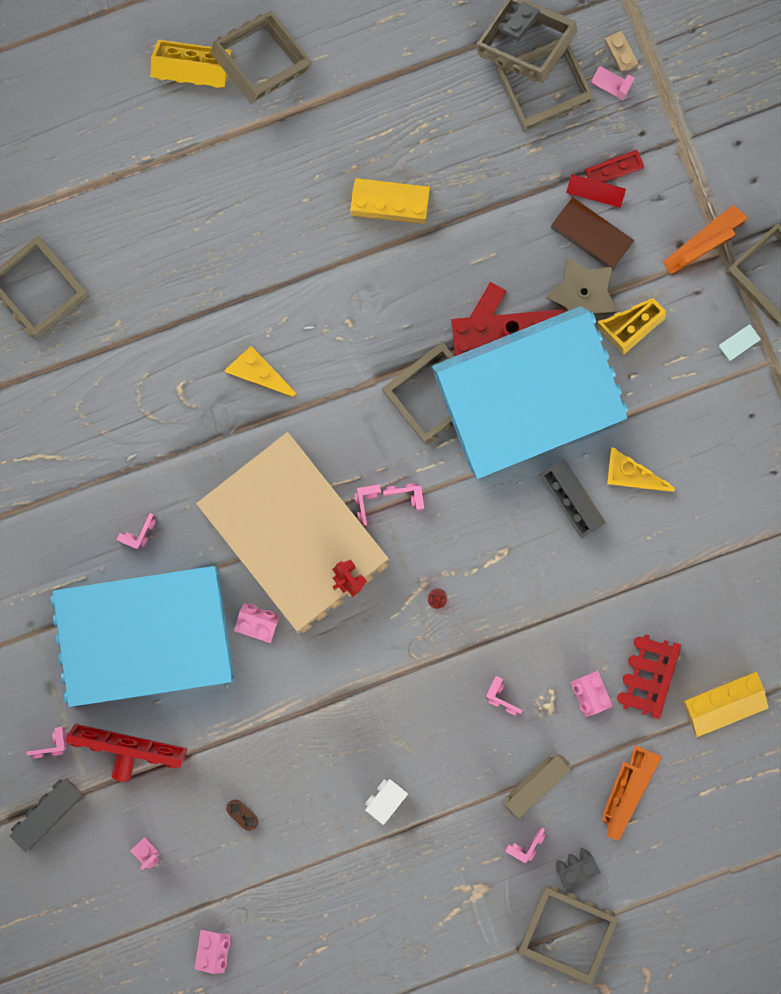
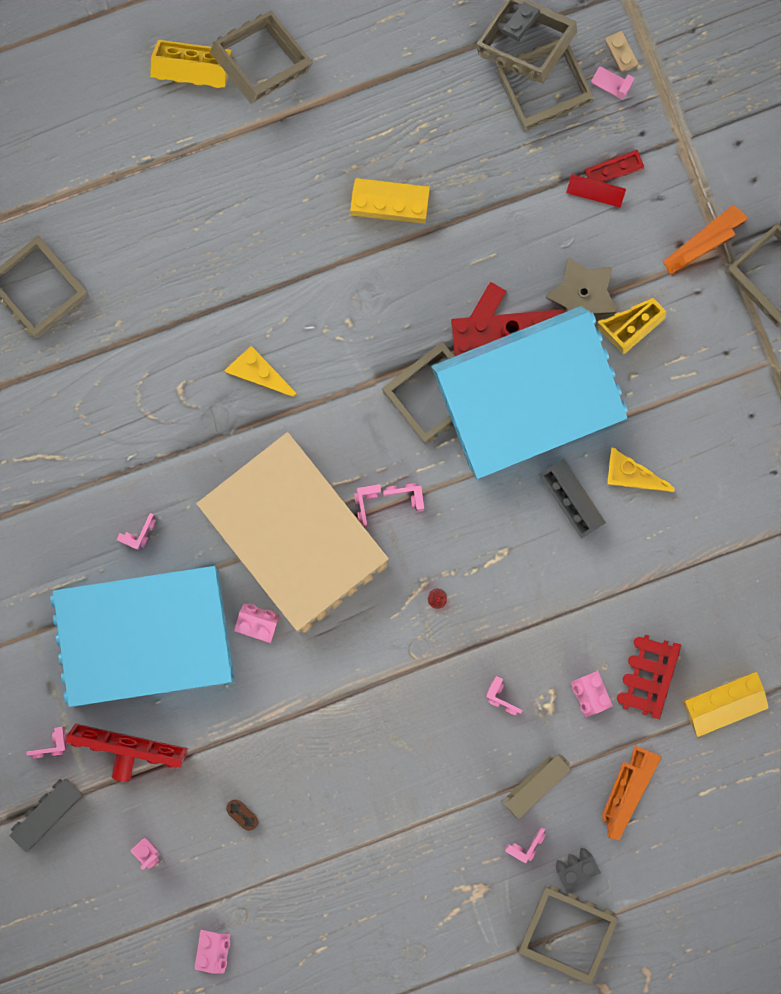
red hips [332,560,367,597] -> none
white brick [365,778,408,825] -> none
reddish brown slope [551,197,634,271] -> none
light aqua tile [718,324,761,362] -> none

